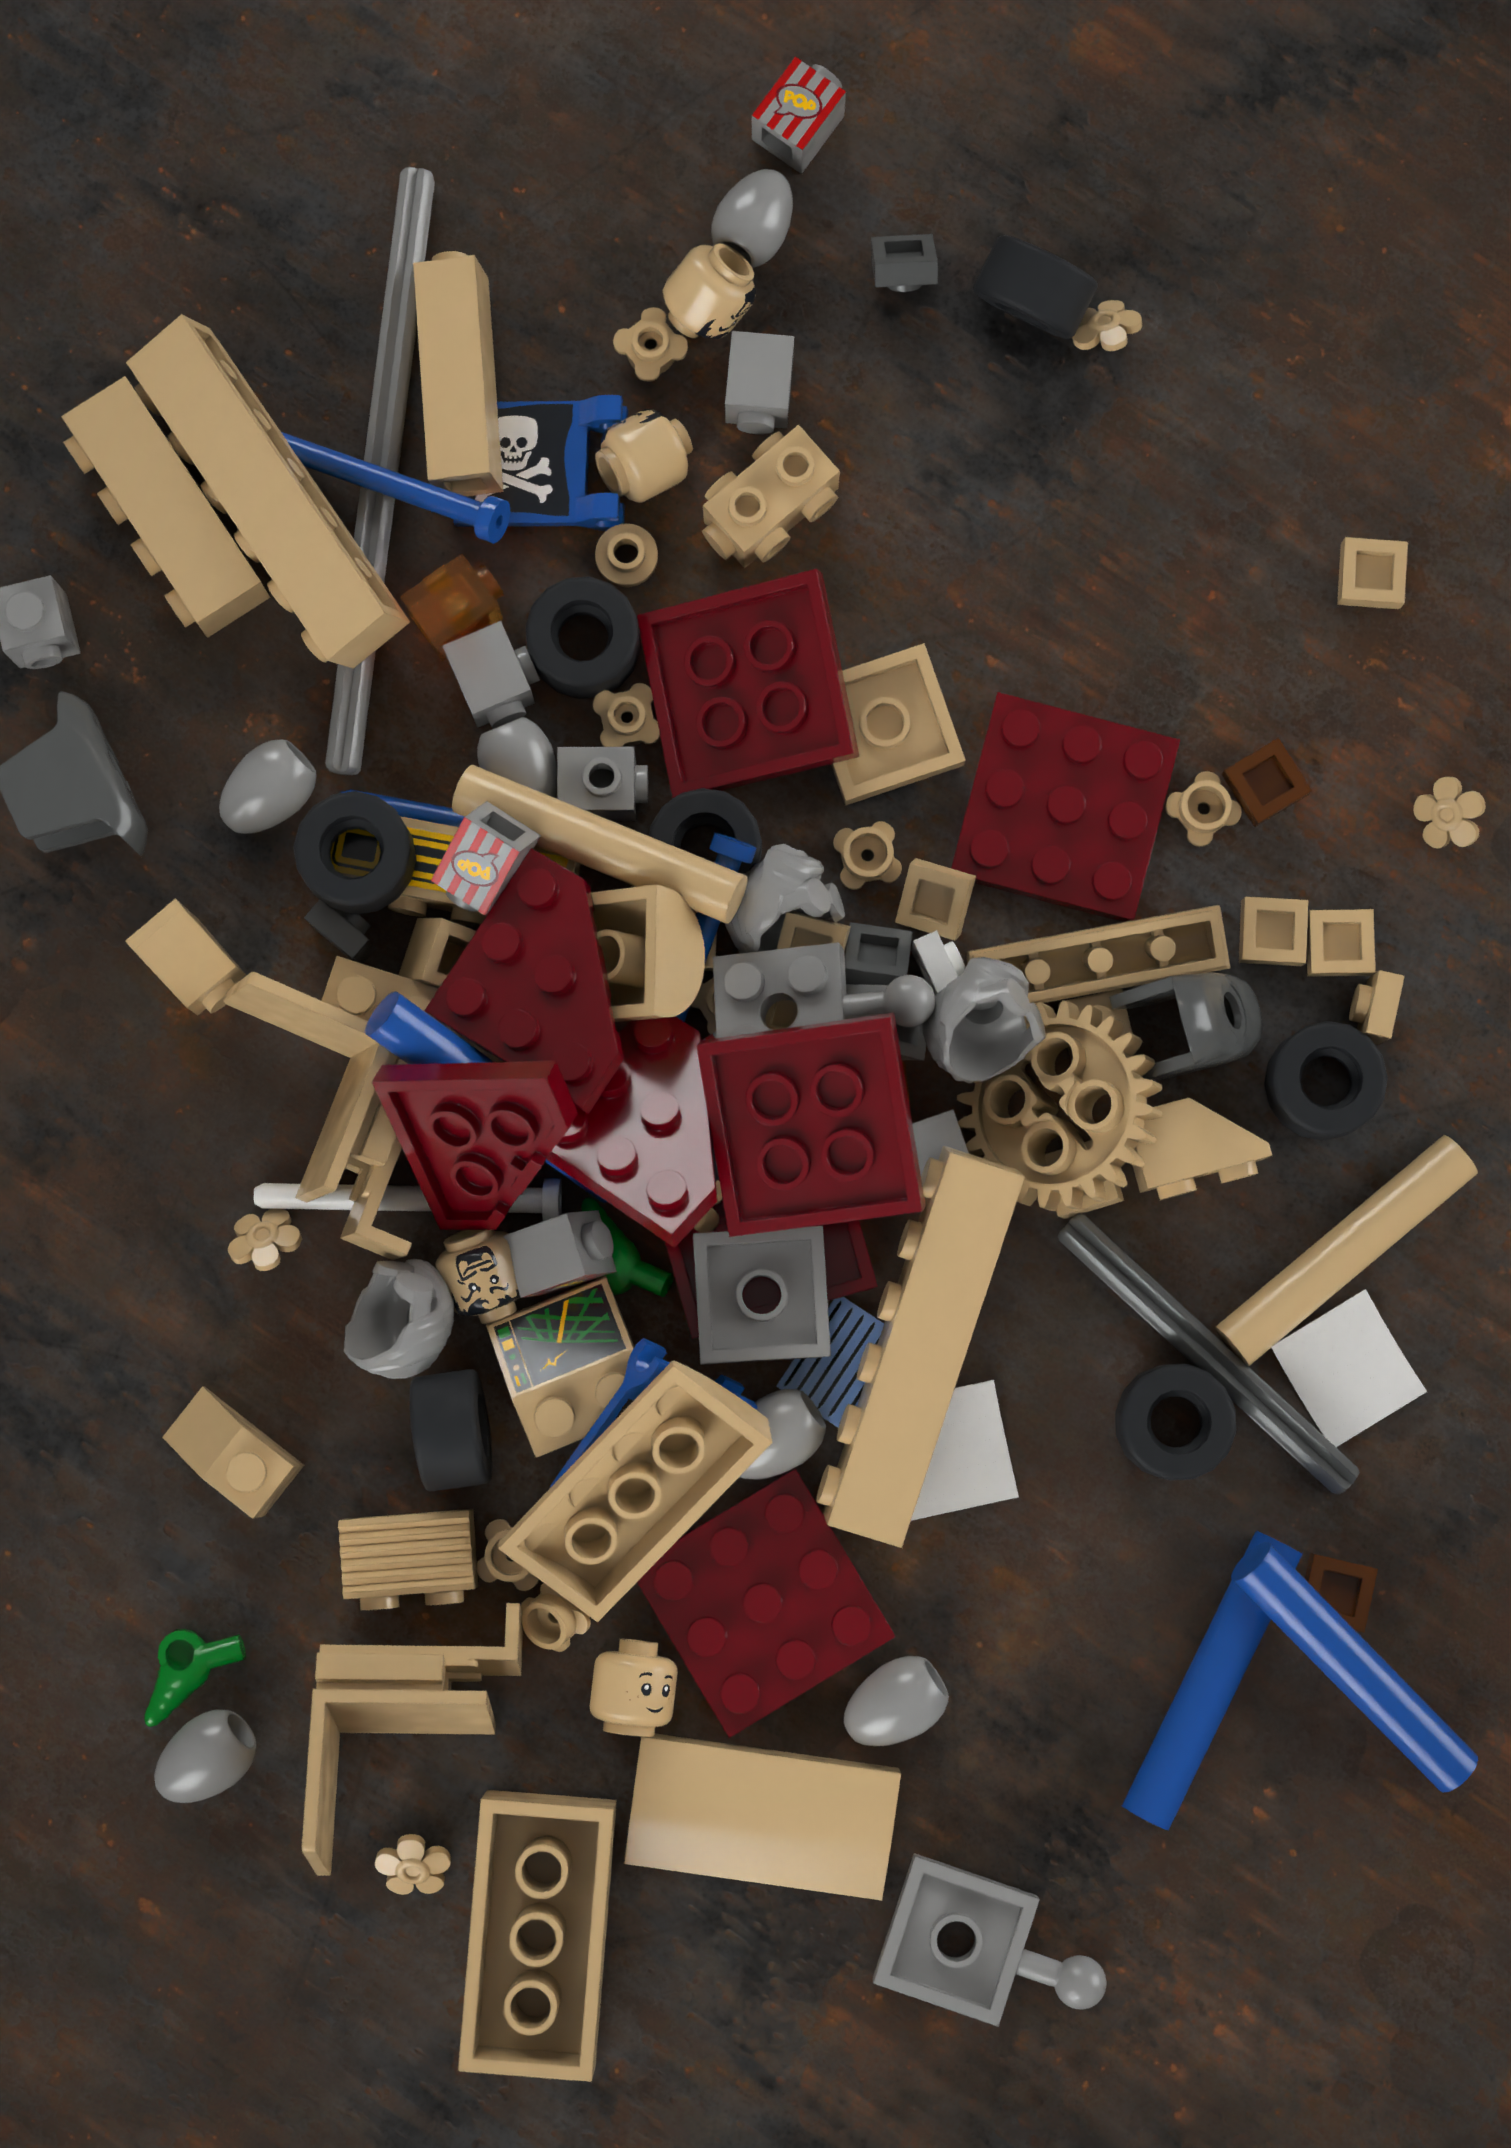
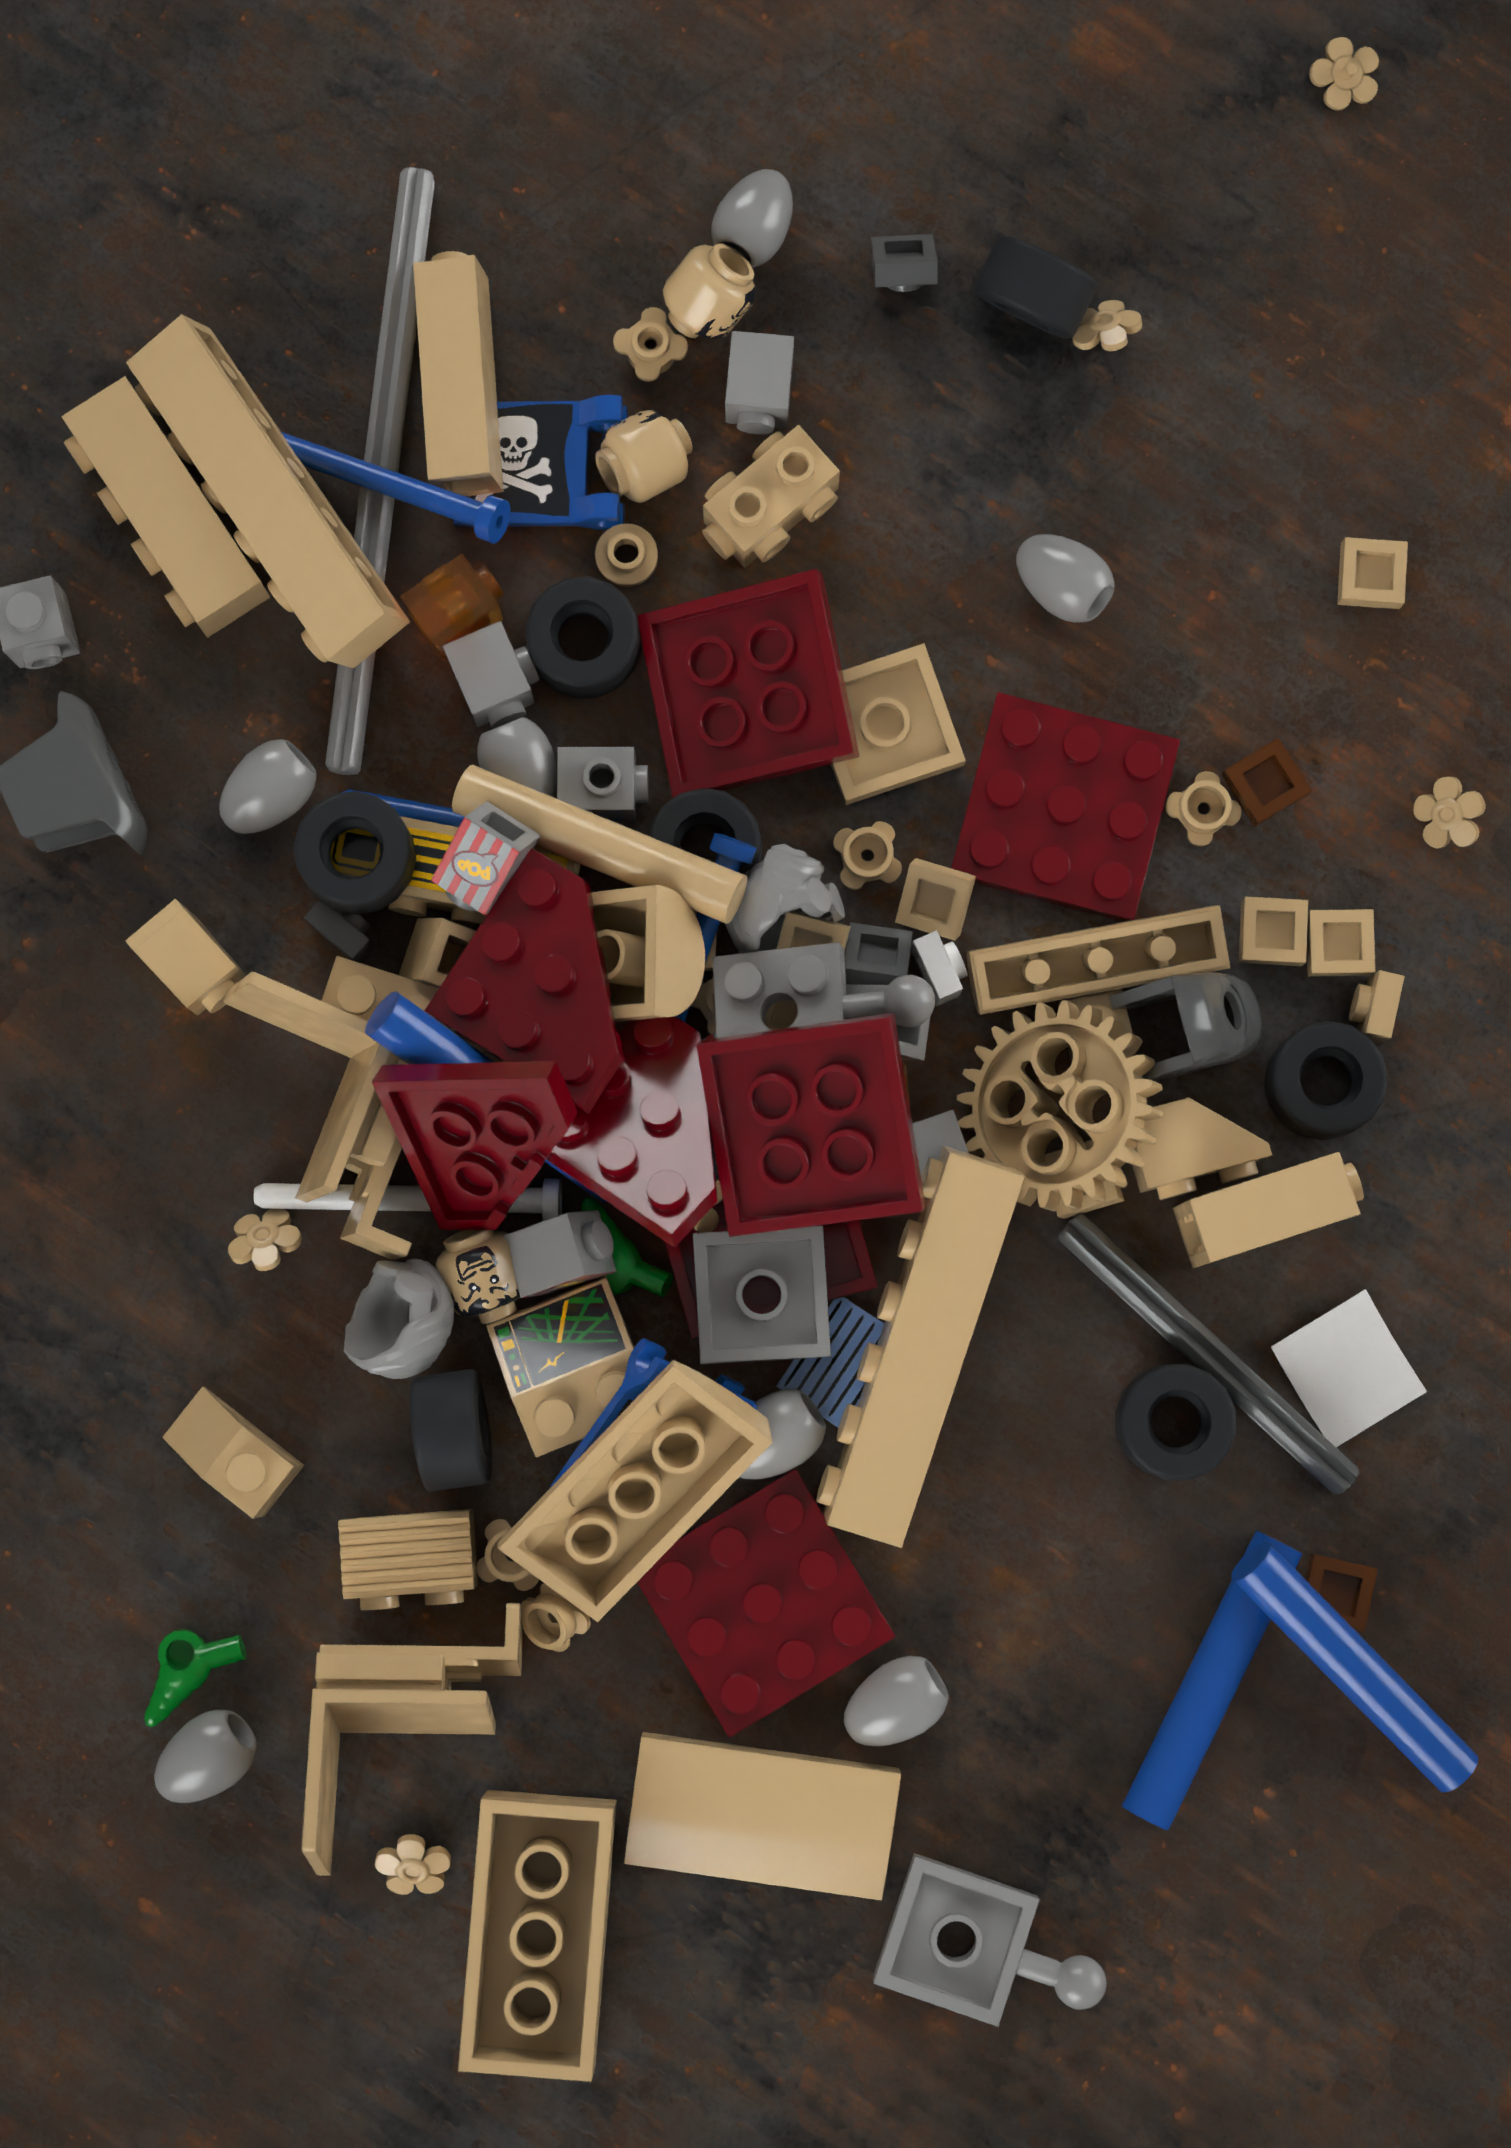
tan head [590,1639,677,1737] -> none
tan plate [593,683,660,747] -> none
light grey brick [752,57,846,174] -> none
white sticker [911,1380,1019,1521] -> none
light grey hair [922,957,1046,1083] -> none
tan piece [1215,1135,1478,1367] -> none
none -> light grey animal [1016,534,1115,623]
none -> tan brick [1173,1152,1364,1268]
none -> tan plant [1310,37,1379,111]

